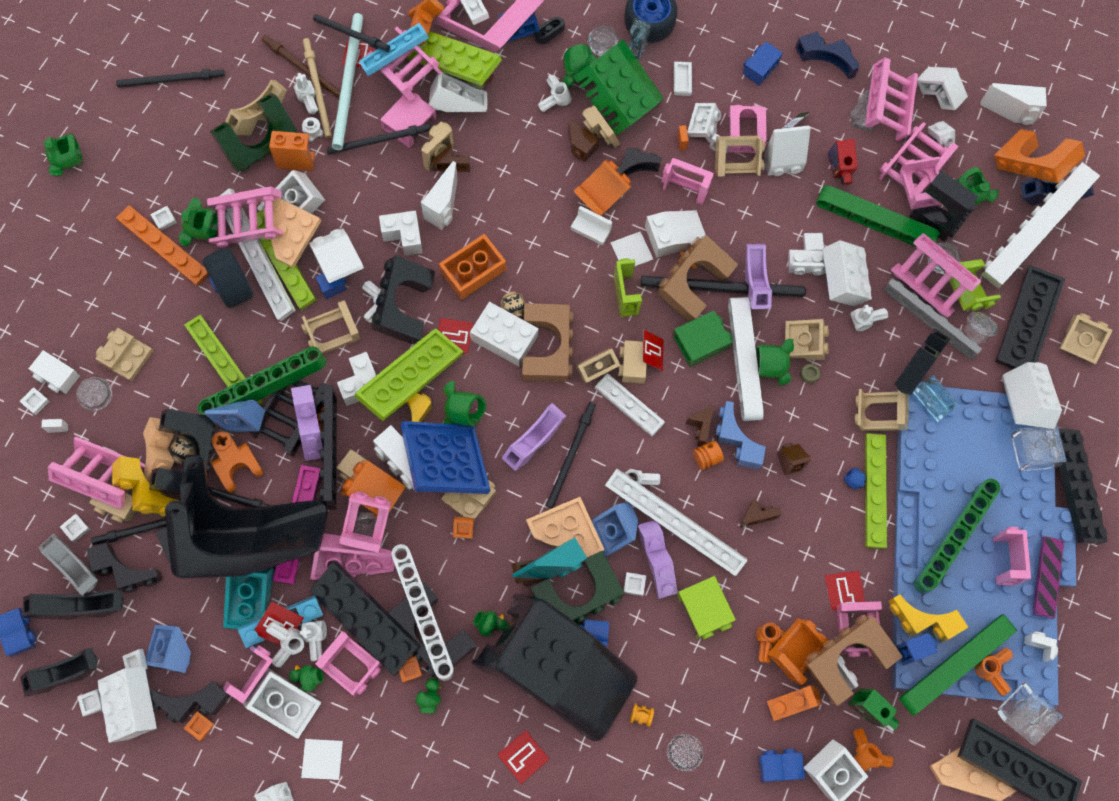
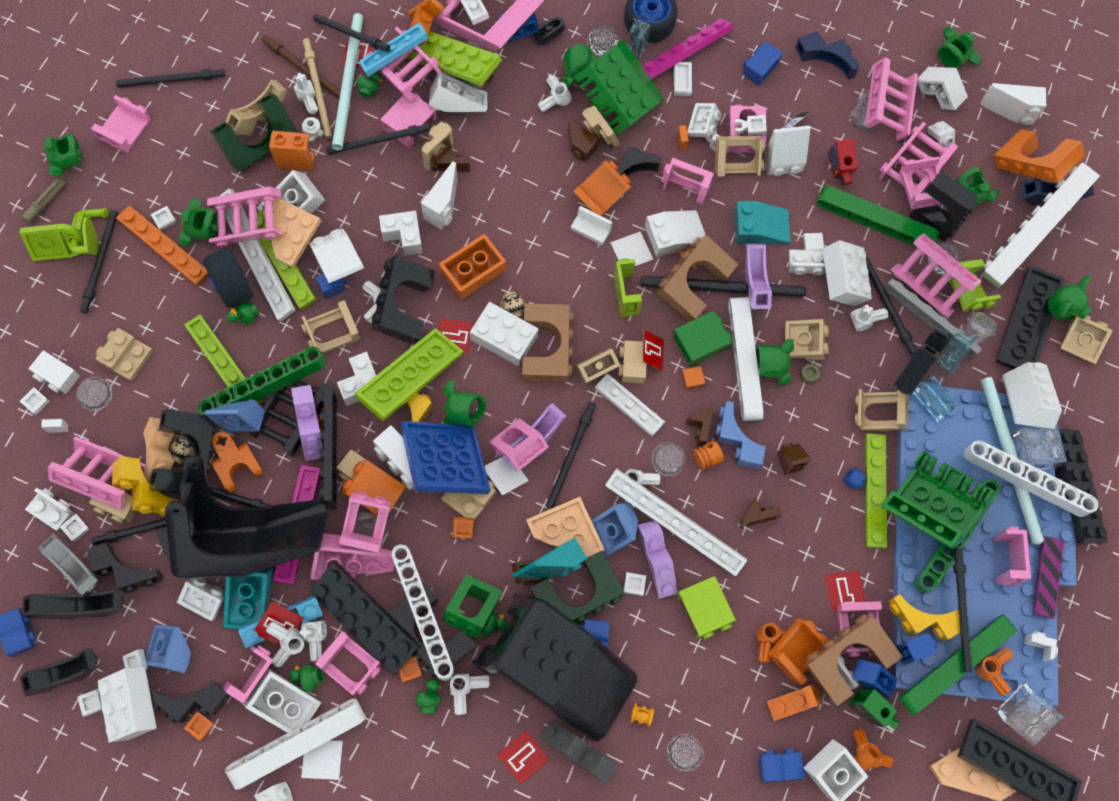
none -> lime plate [19,208,109,261]
none -> dark tan axle [21,177,66,224]
none -> white bracket [25,488,74,532]
none -> black bar [80,210,118,314]
none -> bright pink panel [91,95,151,153]
none -> white bracket [177,578,225,621]
none -> white beam [225,698,366,790]
none -> green animal [226,302,259,325]
none -> green animal [357,71,382,98]
none -> green panel [442,574,503,638]
none -> white axle [450,673,490,715]
none -> white sticker [485,457,529,495]
none -> bright pink panel [489,418,549,471]
none -> dark grey arch [540,721,617,784]
none -> dark pink plate [642,18,733,79]
none -> clear piece [651,442,686,477]
none -> orange tile [682,366,705,389]
none -> teal slope [734,201,791,244]
none -> white plate [735,115,767,136]
none -> blue brick [852,659,897,699]
none -> black bar [866,256,917,355]
none -> green slope [881,451,995,549]
none -> green piece [937,27,982,69]
none -> clear light blue hinge [937,330,978,374]
none -> black bar [953,548,972,673]
none -> white beam [964,440,1098,517]
none -> light aqua piece [981,377,1044,545]
none -> green piece [1048,274,1092,321]

